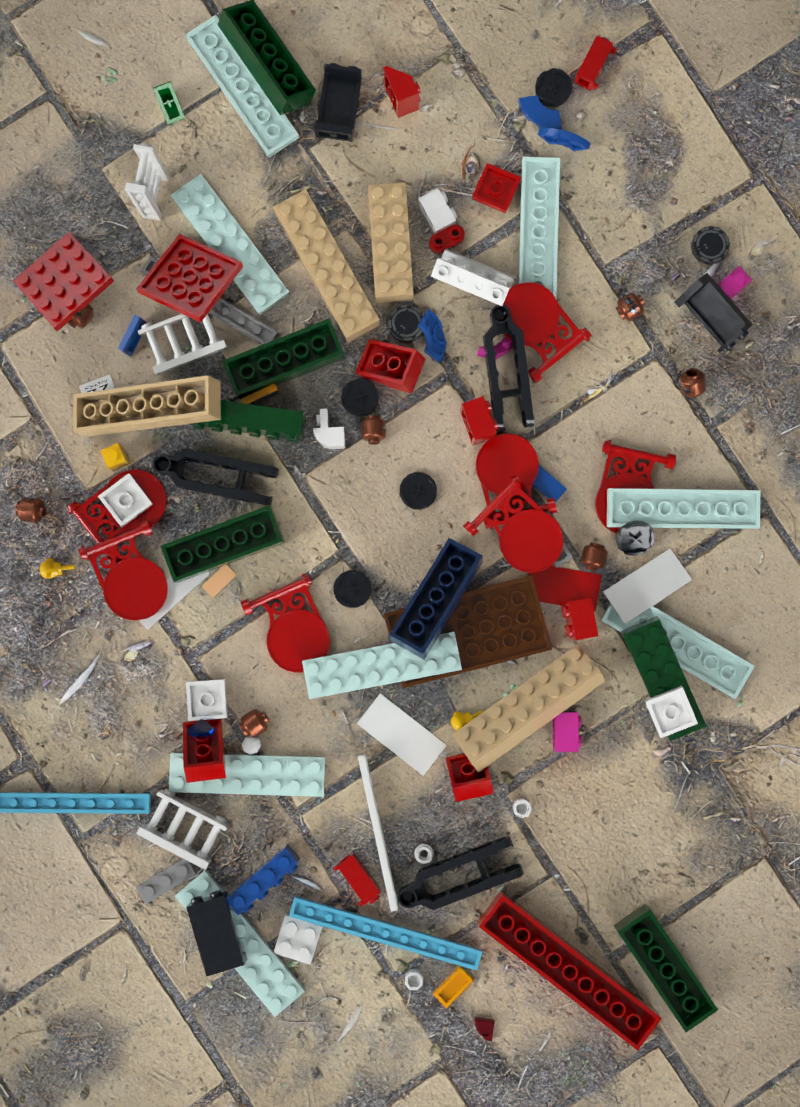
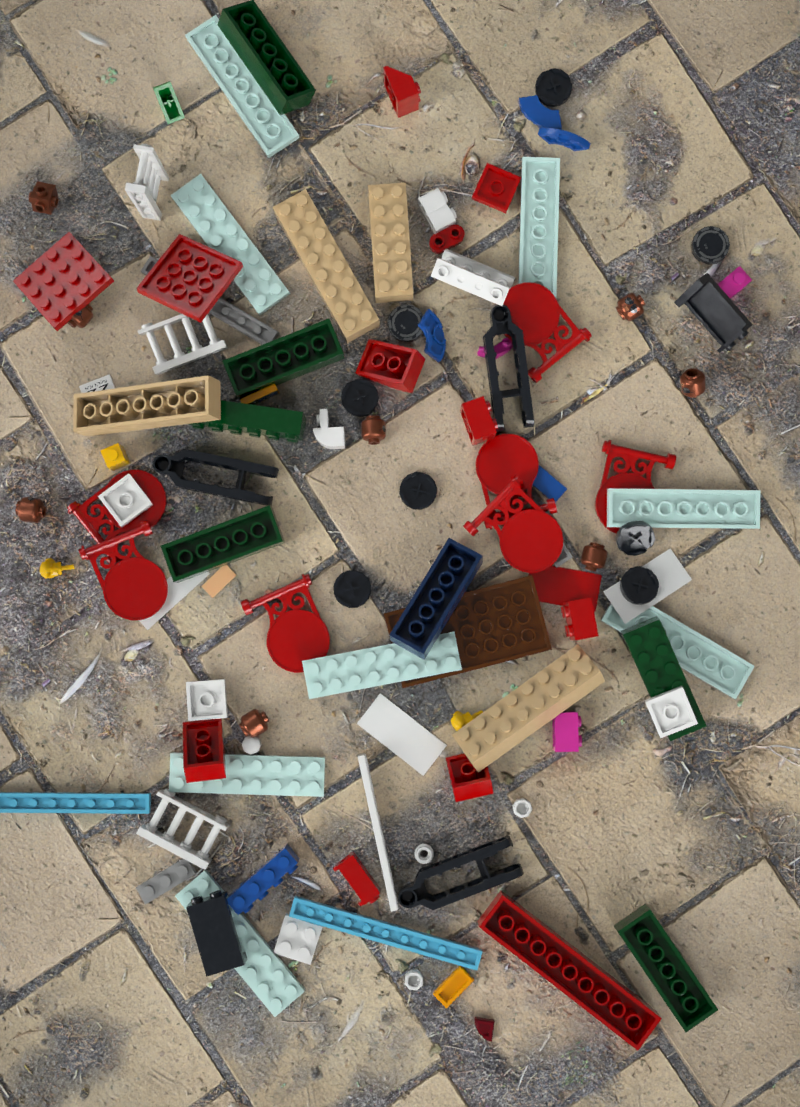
blue tile [118,315,147,357] -> none
clear blue tile [187,719,215,737] -> none
black panel [314,63,362,142] -> none
red brick [574,35,617,91] -> none
none -> copper brick [29,181,59,215]
none -> black tile [620,566,659,605]

